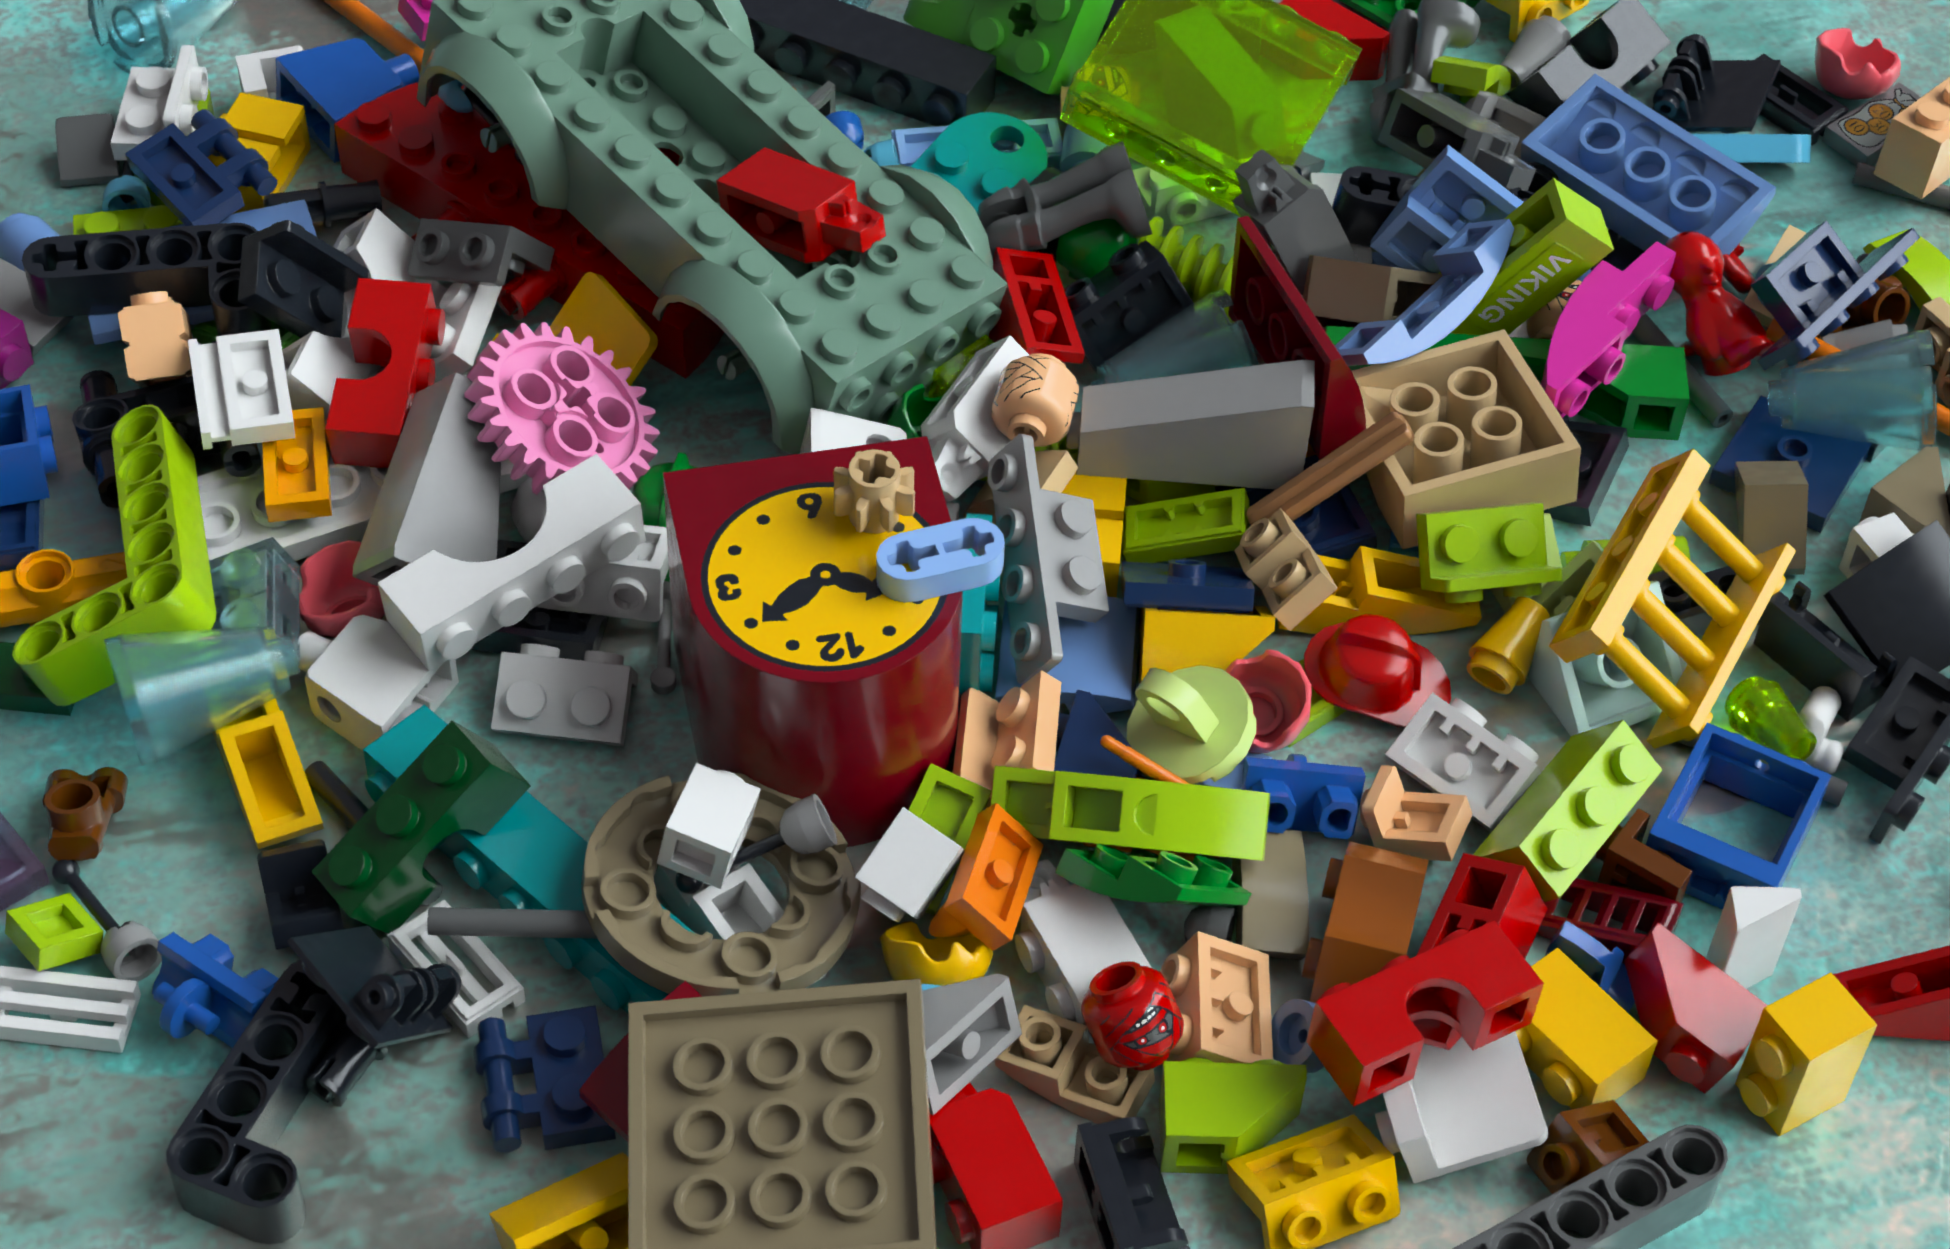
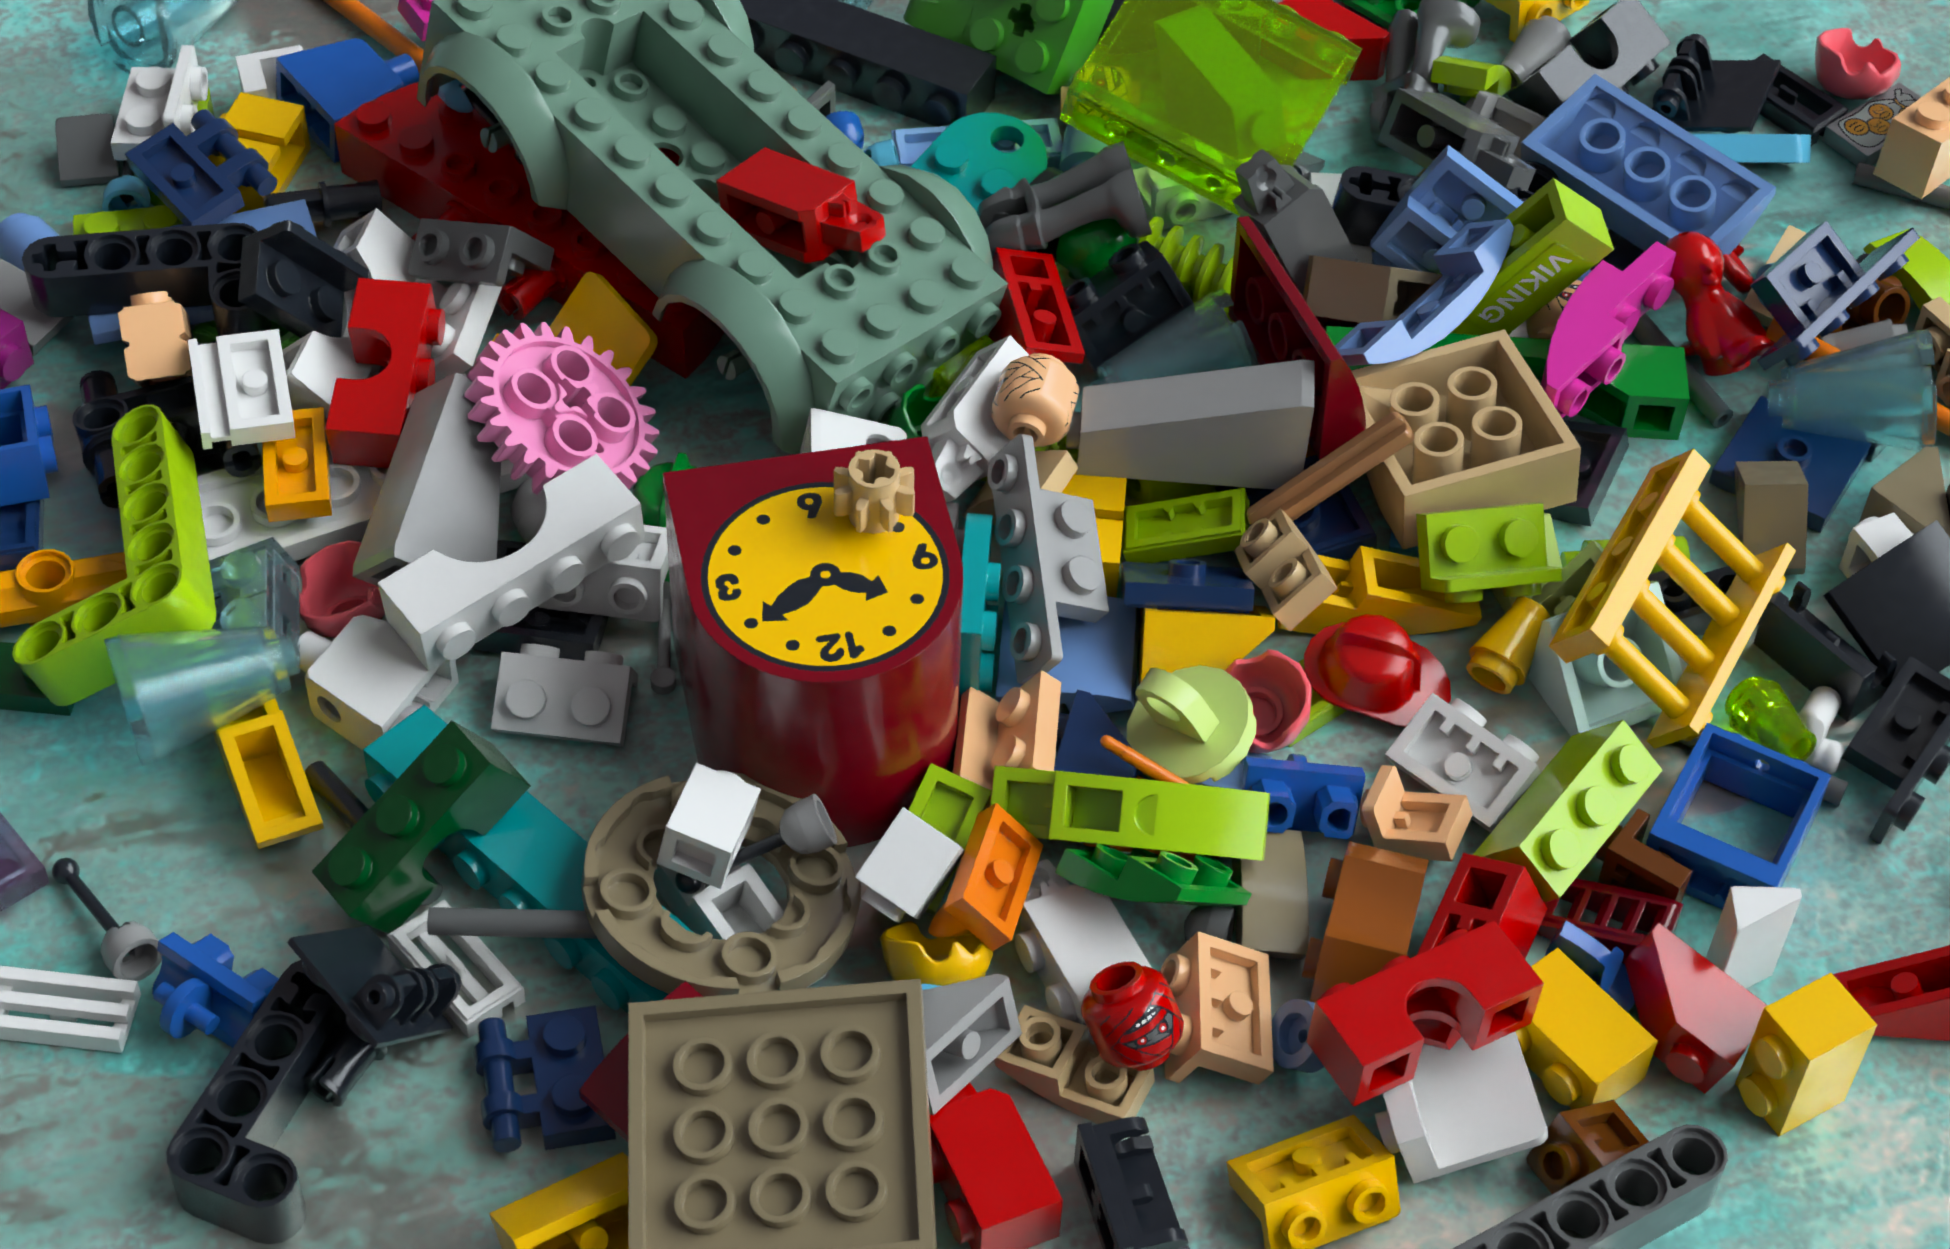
lime plate [5,893,103,972] -> none
reddish brown plate [42,767,128,861] -> none
black bracket [257,839,344,950] -> none
light blue beam [876,518,1005,603] -> none
lime slope [1159,1057,1307,1174] -> none

